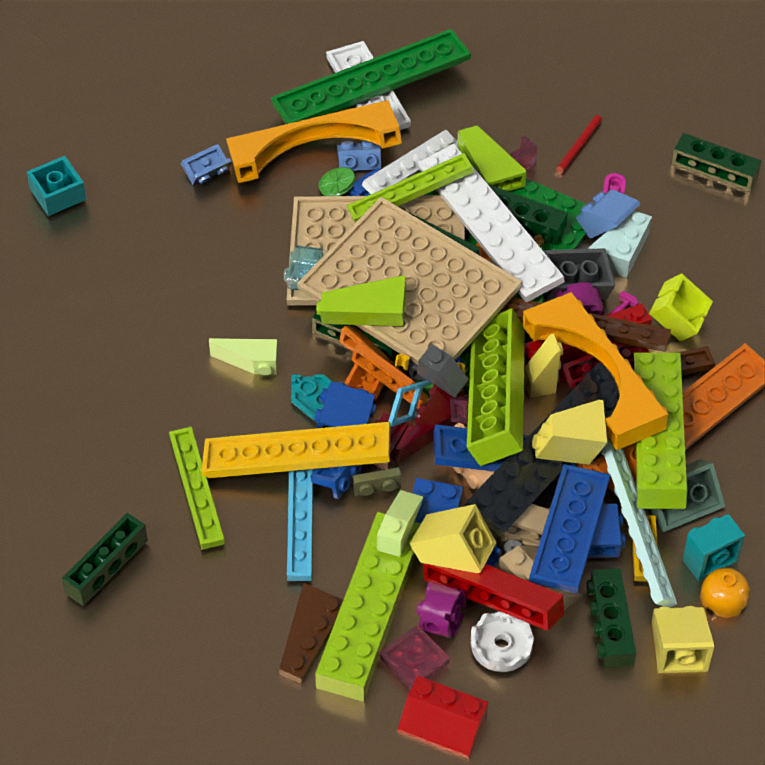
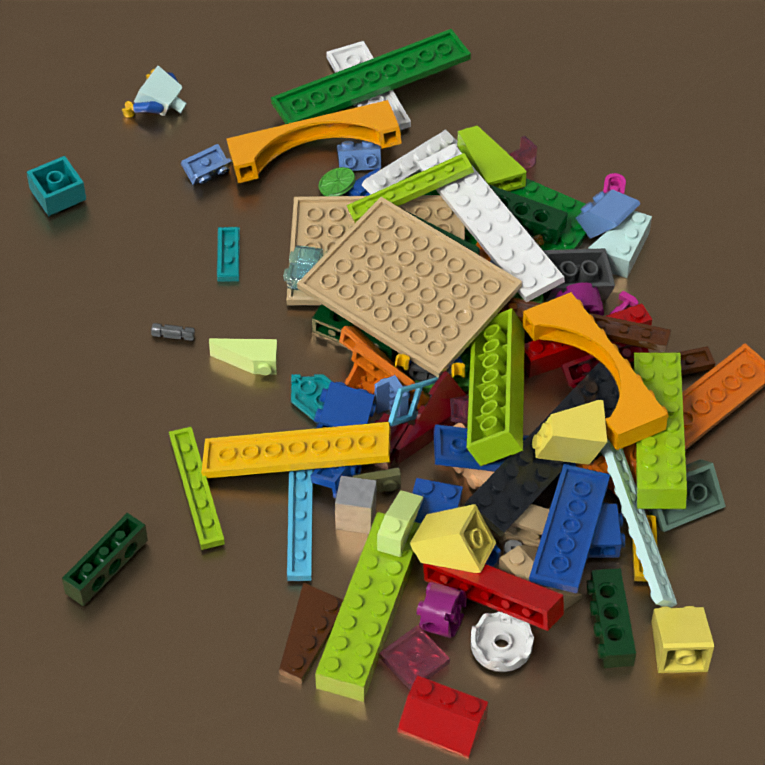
lime slope [316,276,407,326] -> none
dark grey slope [417,344,469,398] -> none
light yellow slope [524,334,563,398] -> none
red bar [556,115,602,173] -> none
neon yellow piece [649,273,713,342] -> none
dark green brick [672,133,762,191] -> none
teal brick [682,514,745,581] -> none
light orange cylinder [700,567,750,618] -> none
none -> light aqua torso [122,66,187,118]
none -> dark grey axle [151,323,195,341]
none -> teal tile [217,227,240,282]
none -> flat silver piece [335,476,377,534]
none -> medium blue bracket [375,375,410,422]

